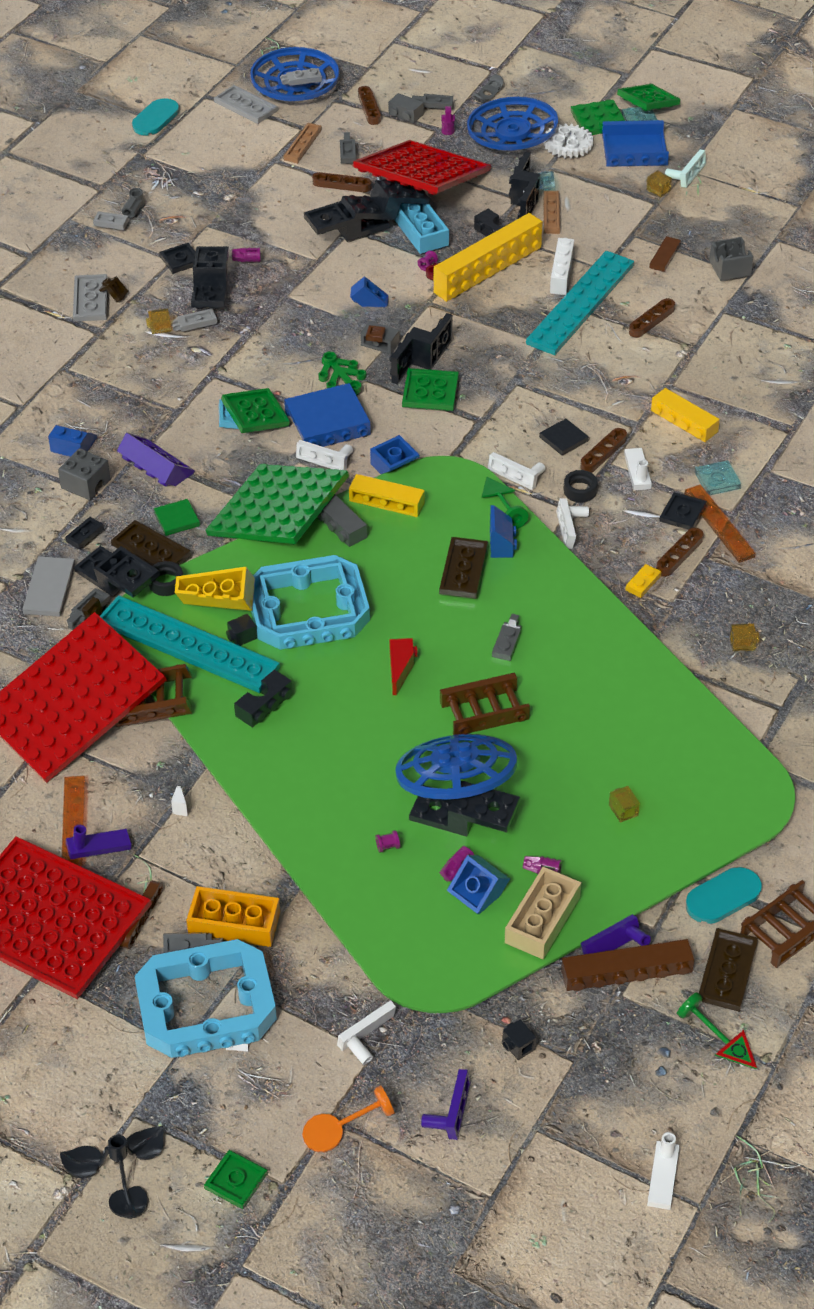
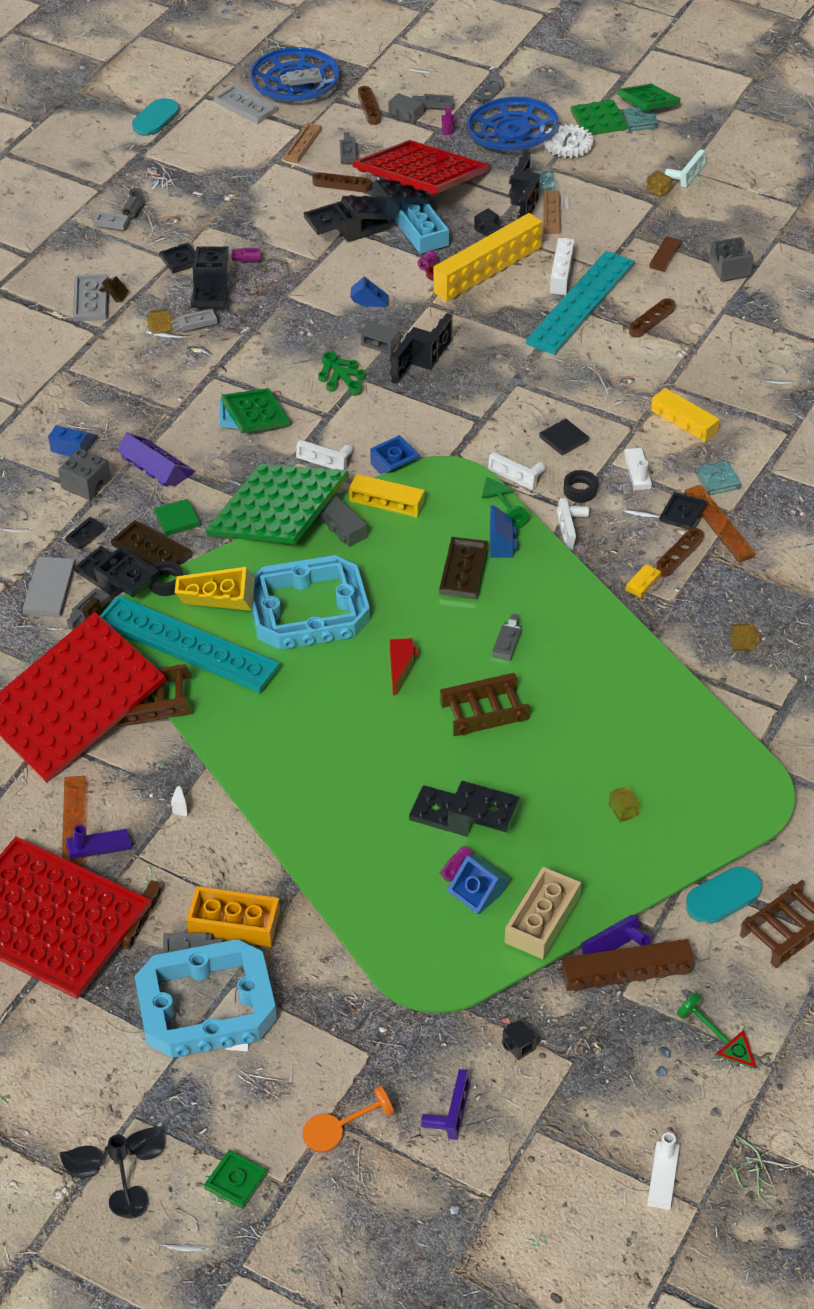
black brick [226,614,257,646] -> none
black arch [234,670,292,728] -> none
blue panel [284,383,371,447] -> none
white piece [337,1000,396,1065] -> none
reddish brown tile [366,325,386,342] -> none
magenta bush [375,830,400,853] -> none
blue dish [395,734,517,799] -> none
green plate [402,368,459,411] -> none
magenta hinge [523,856,562,874] -> none
reddish brown beam [580,428,627,473] -> none
blue panel [602,120,669,167] -> none
dark brown plate [699,928,758,1012] -> none

